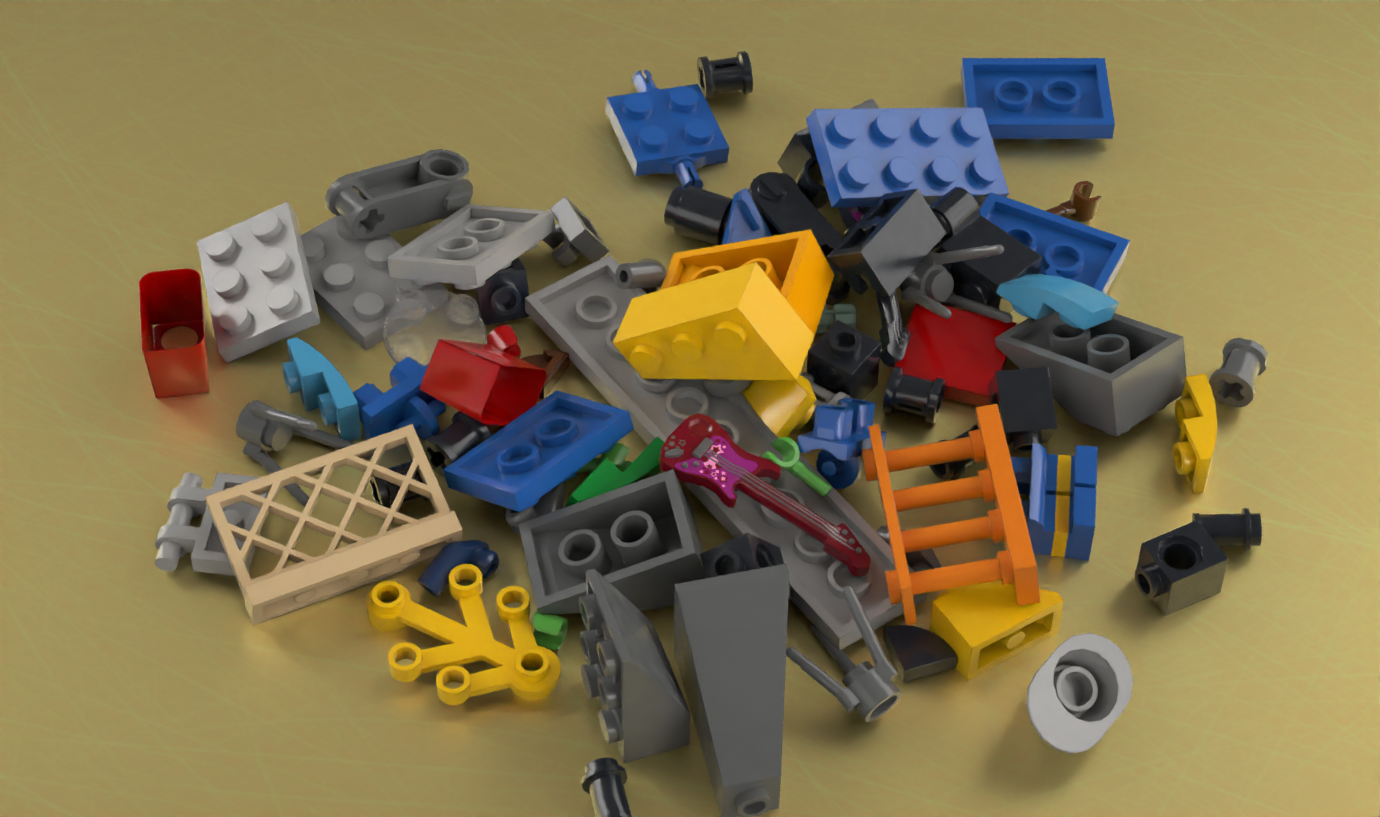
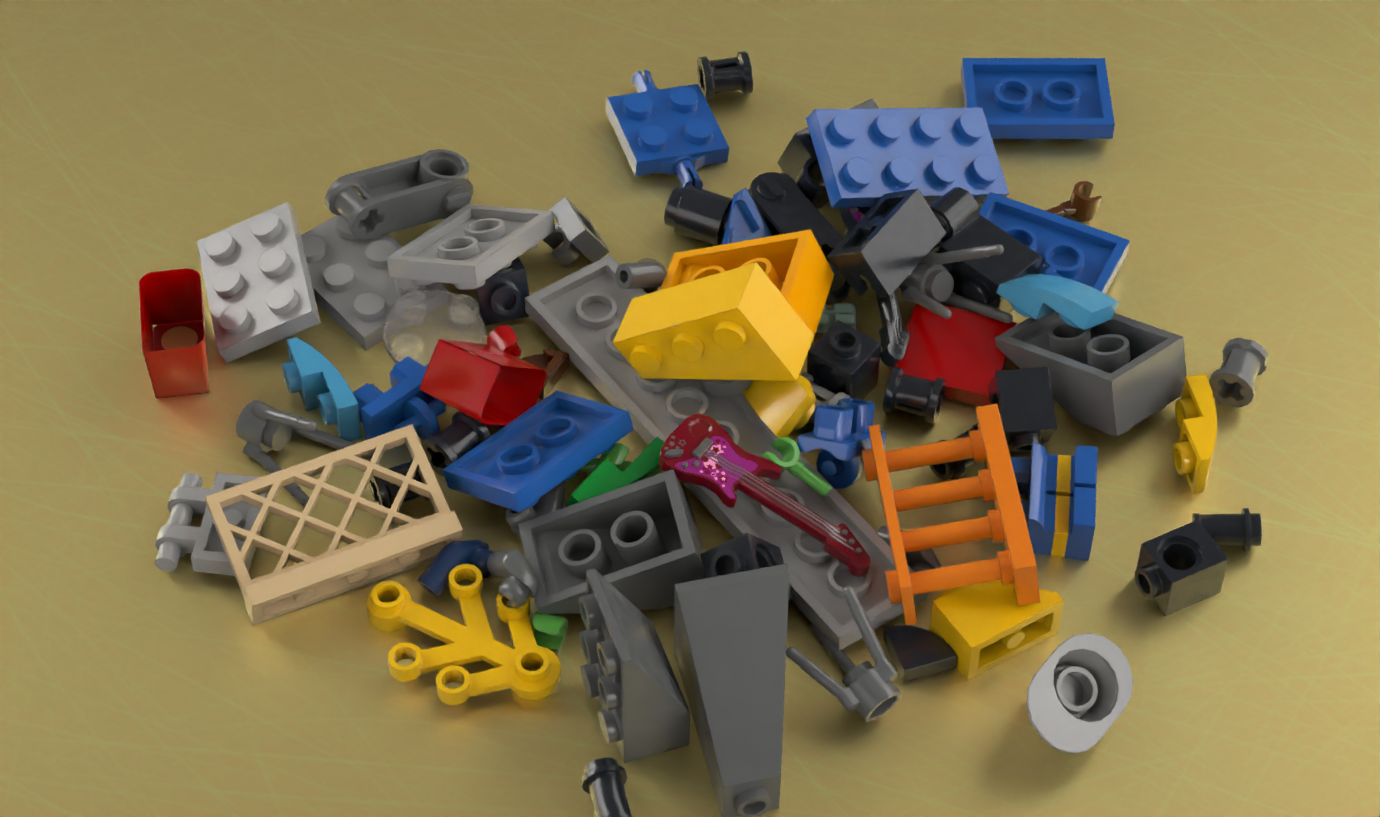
none -> dark grey arm [486,549,538,608]

